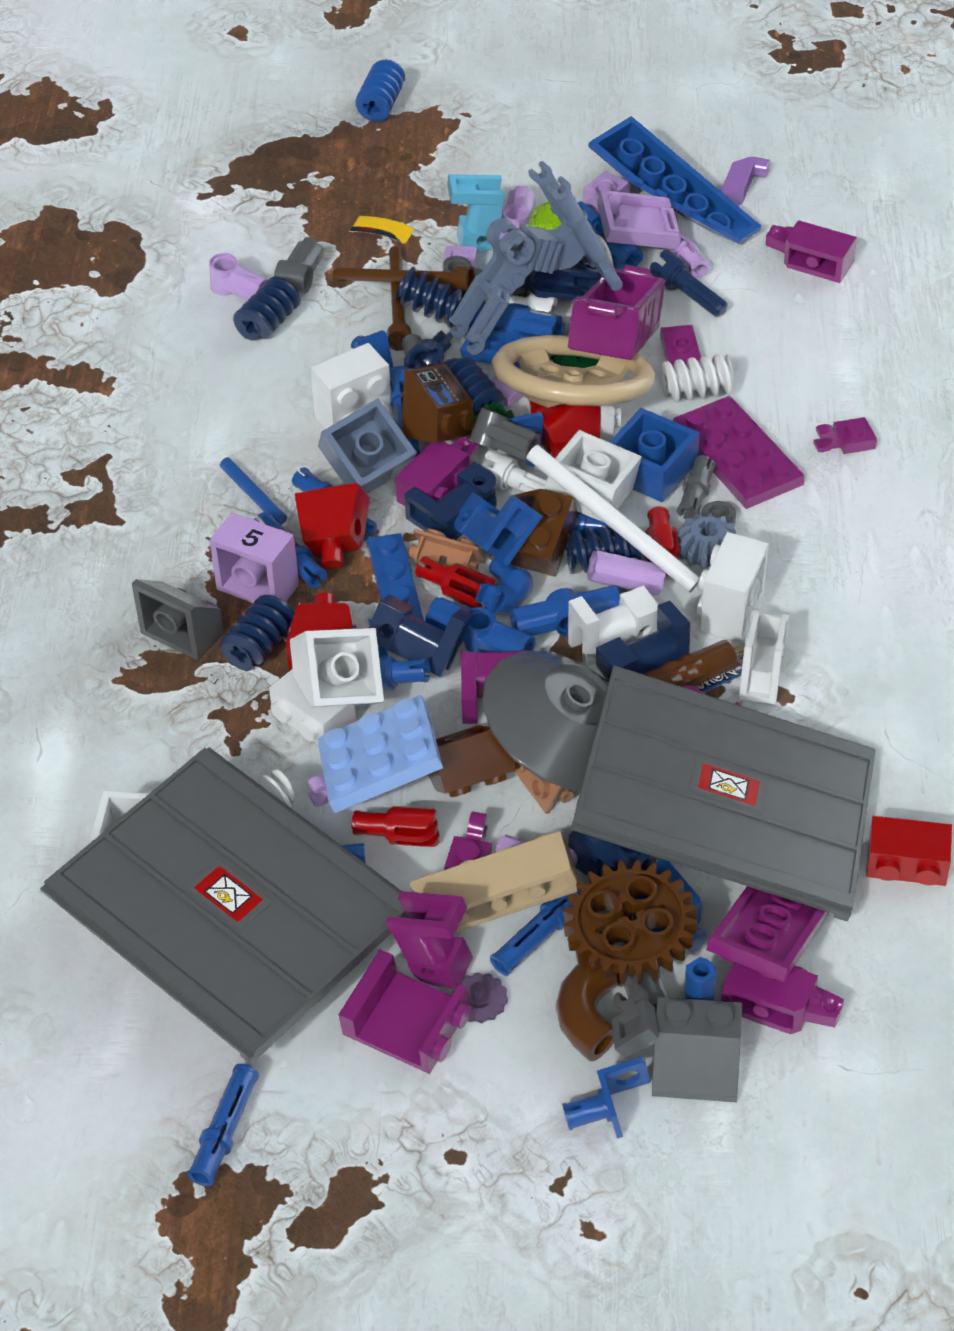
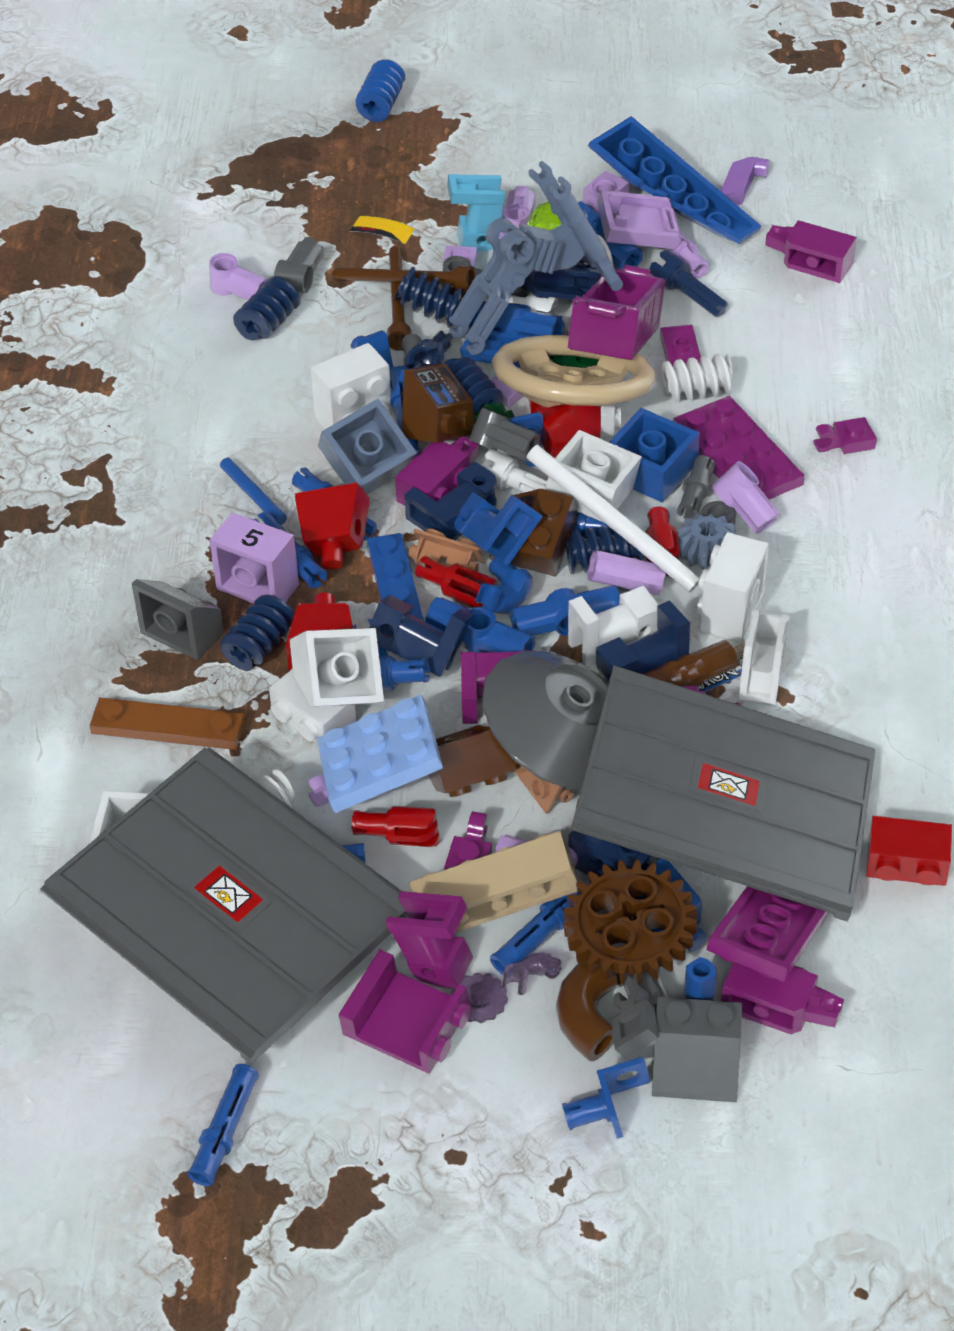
none -> dark orange plate [89,697,245,750]
none -> clear purple arm [502,952,562,995]
none -> lavender piece [712,461,780,534]

